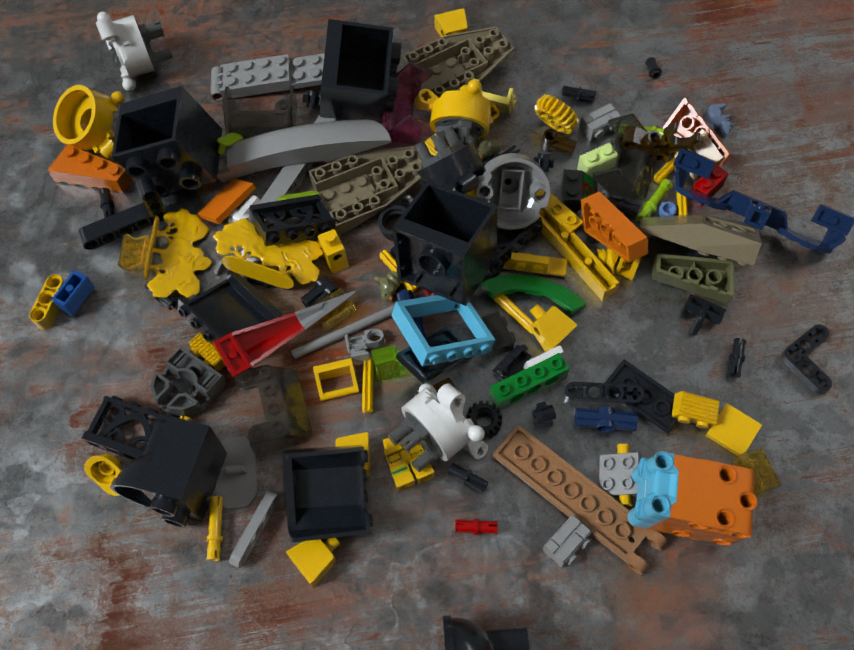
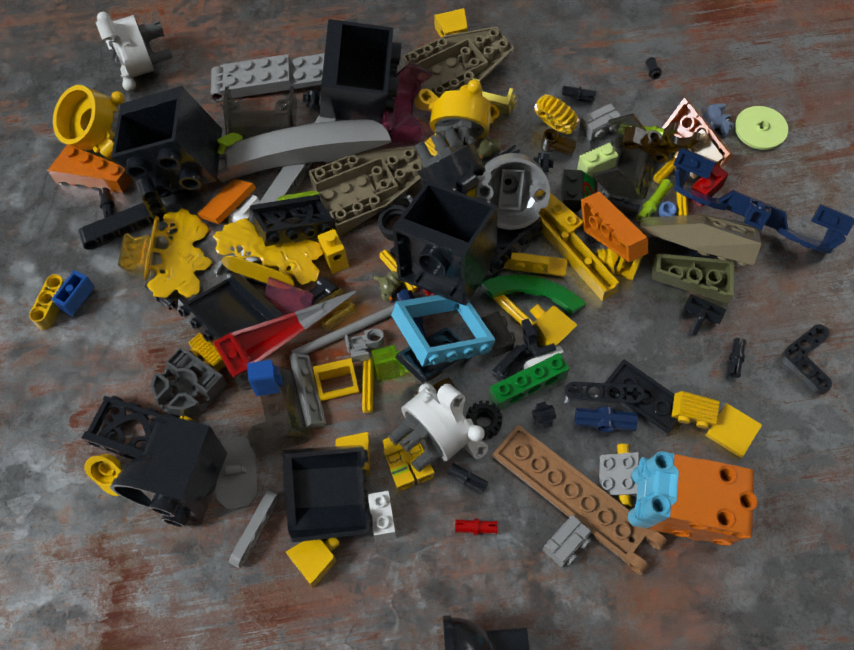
yellow pin [206,496,223,562] -> none
clear yellow bracket [733,448,782,496] -> none
none -> blue brick [247,359,283,396]
none -> clear pink piece [265,277,314,316]
none -> light grey tile [289,354,327,428]
none -> white brick [368,491,396,542]
none -> black plate [521,318,556,357]
none -> yellowish green piece [735,106,788,150]

